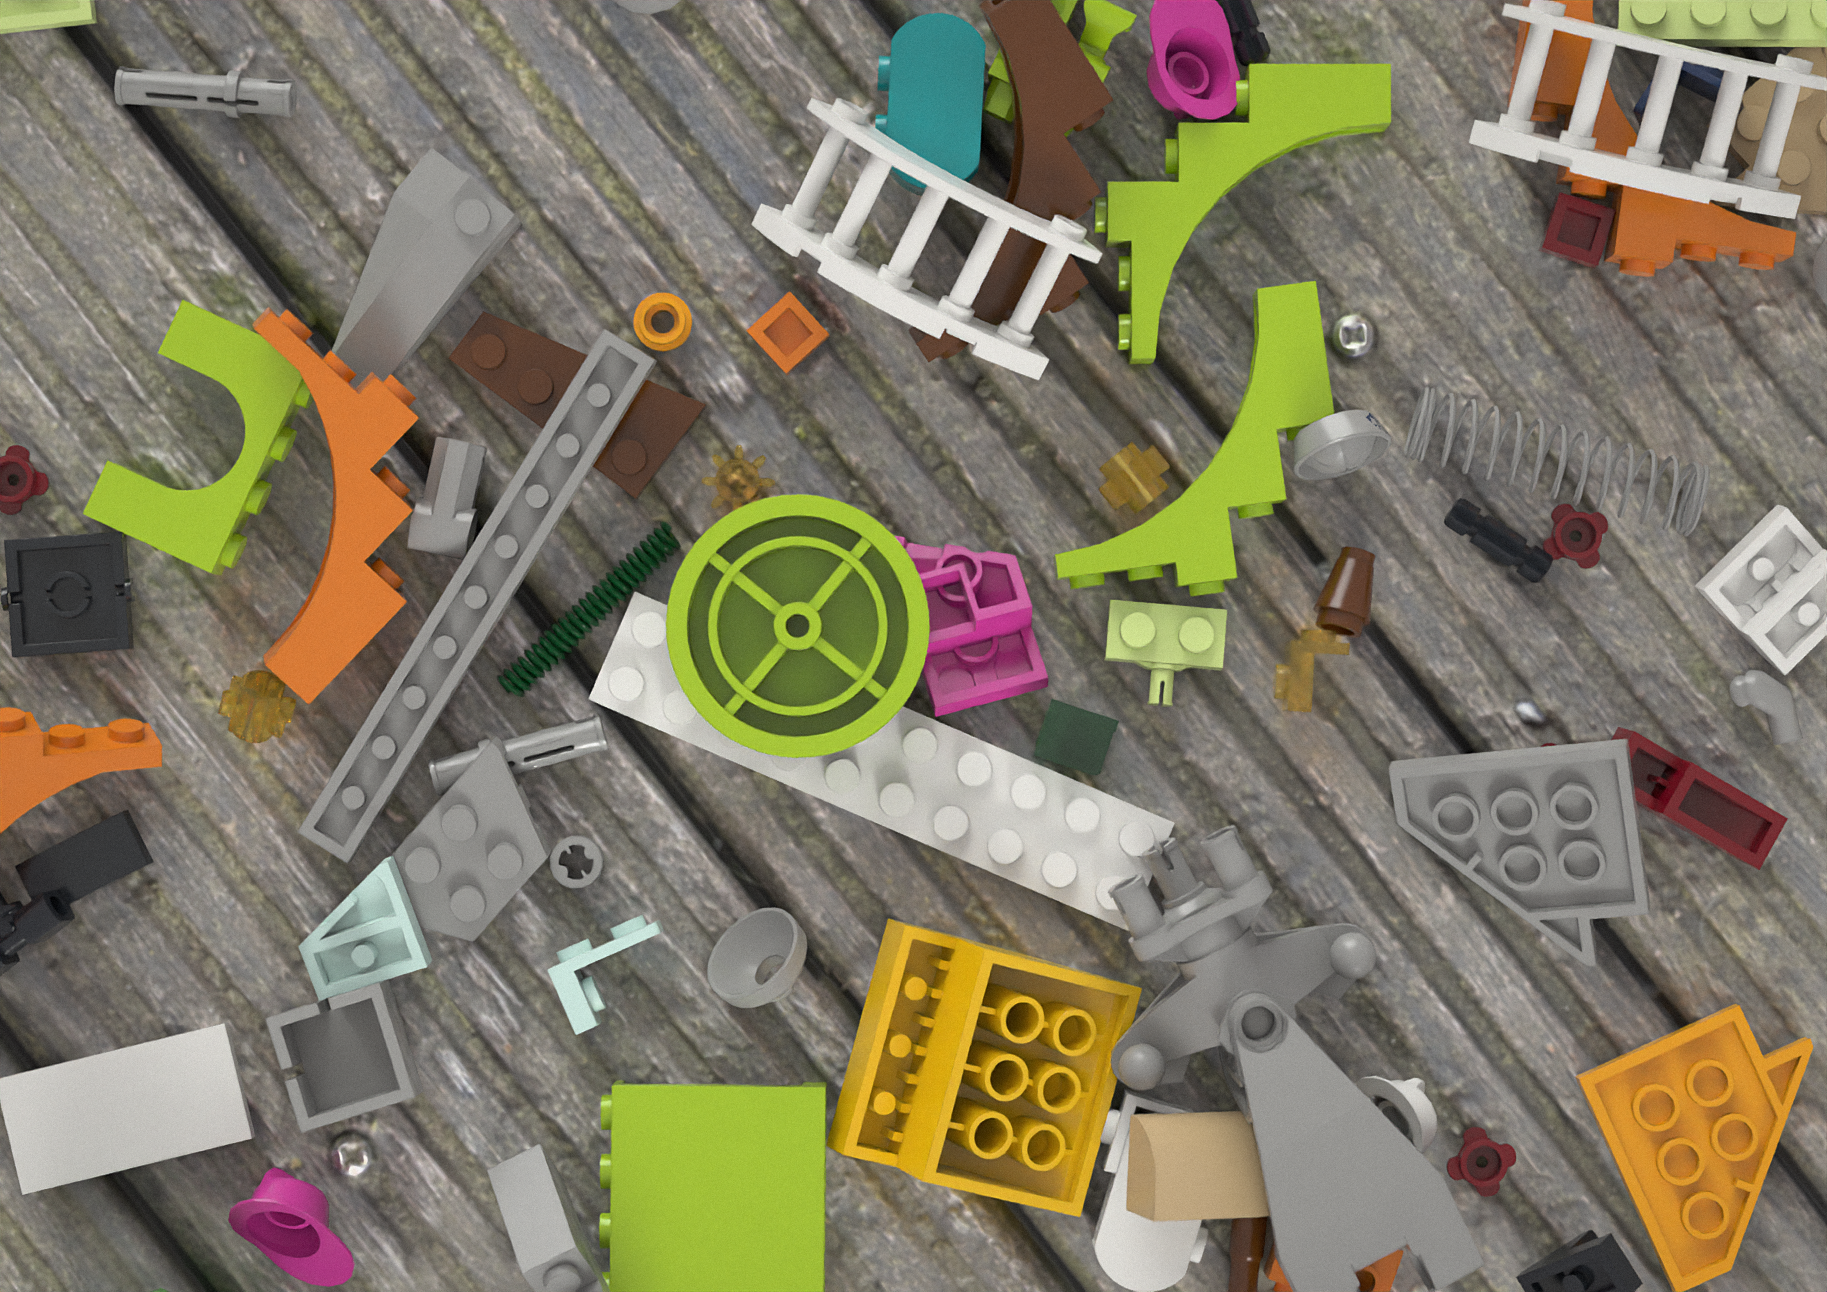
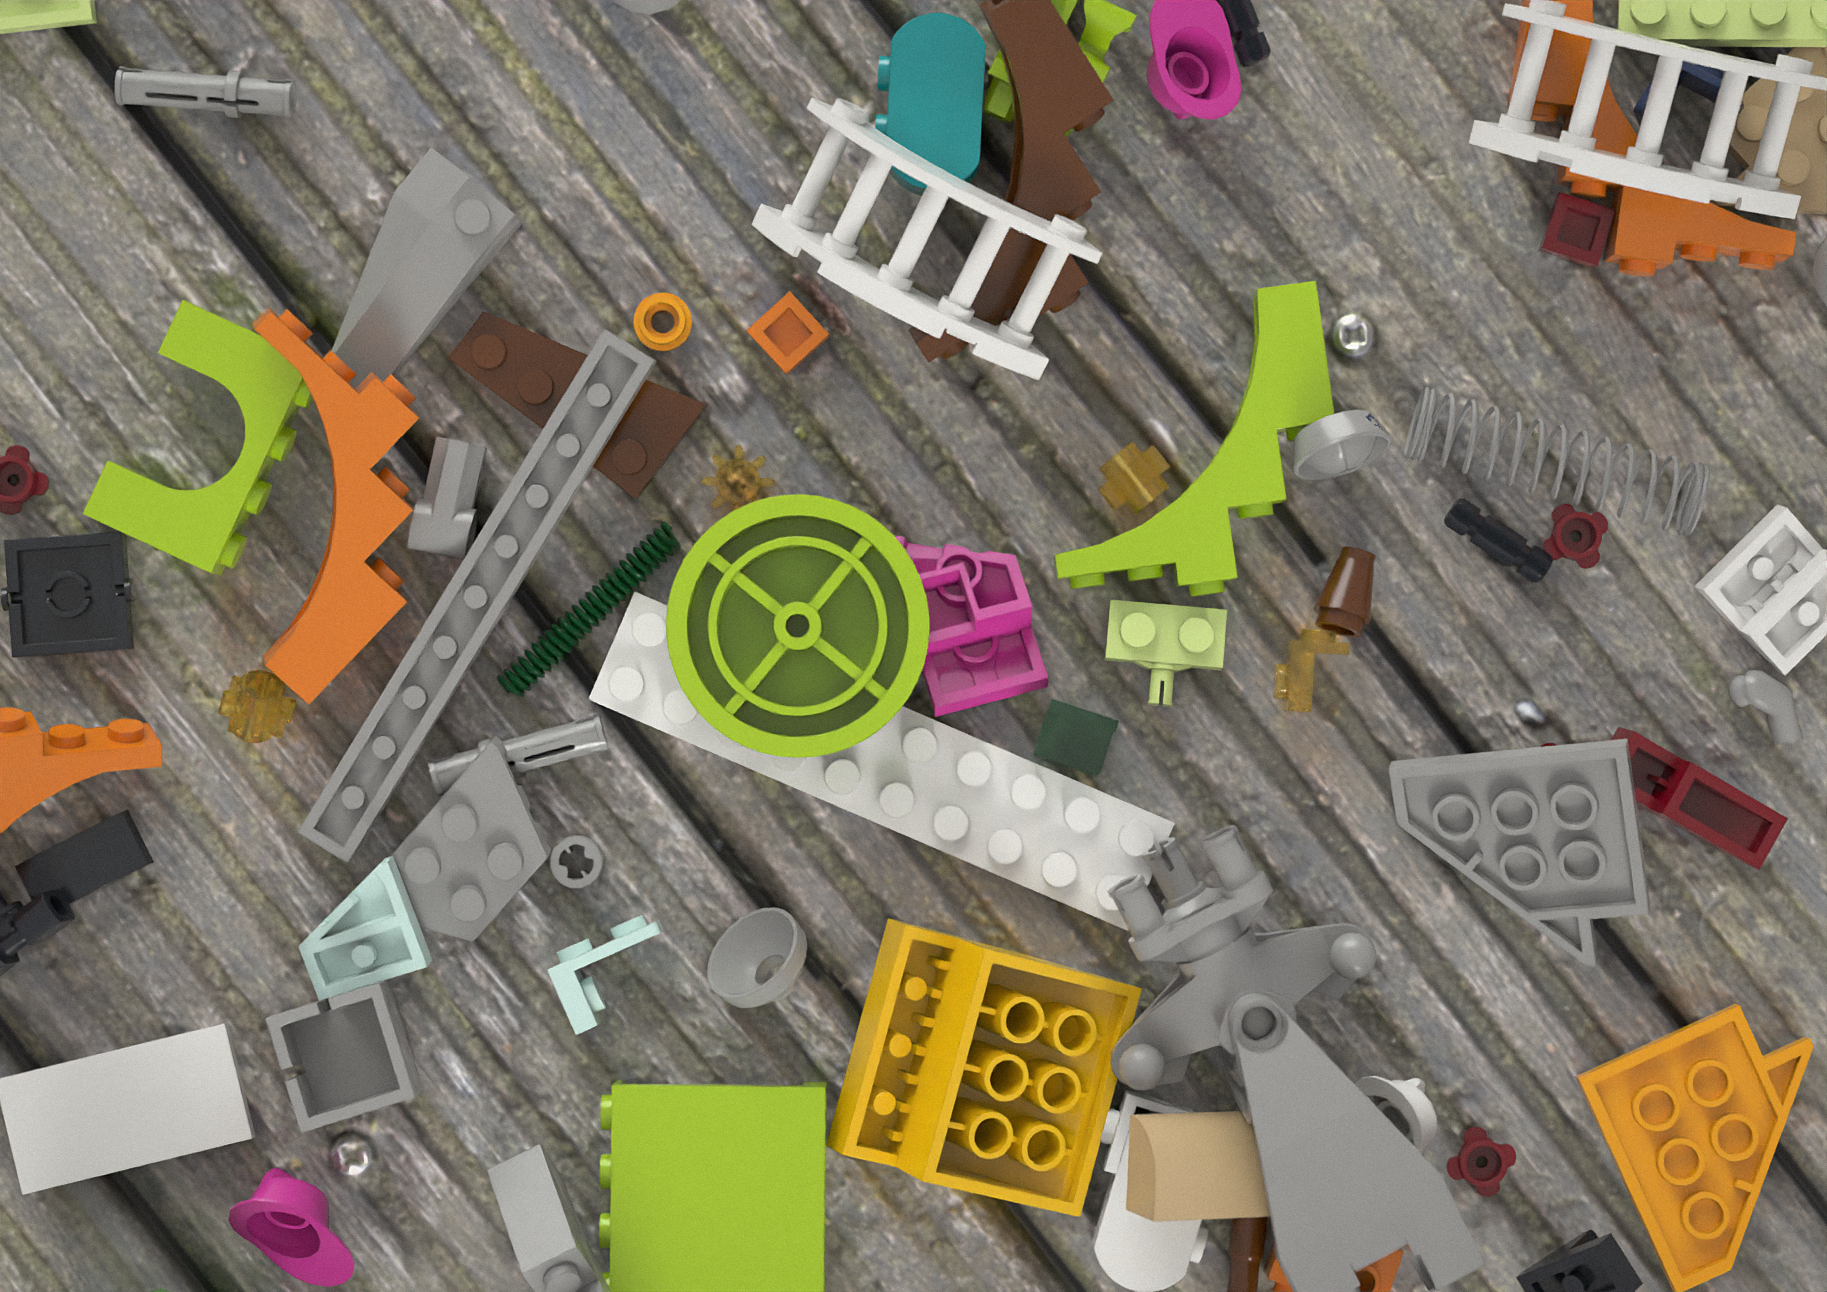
lime arch [1094,64,1391,364] -> none

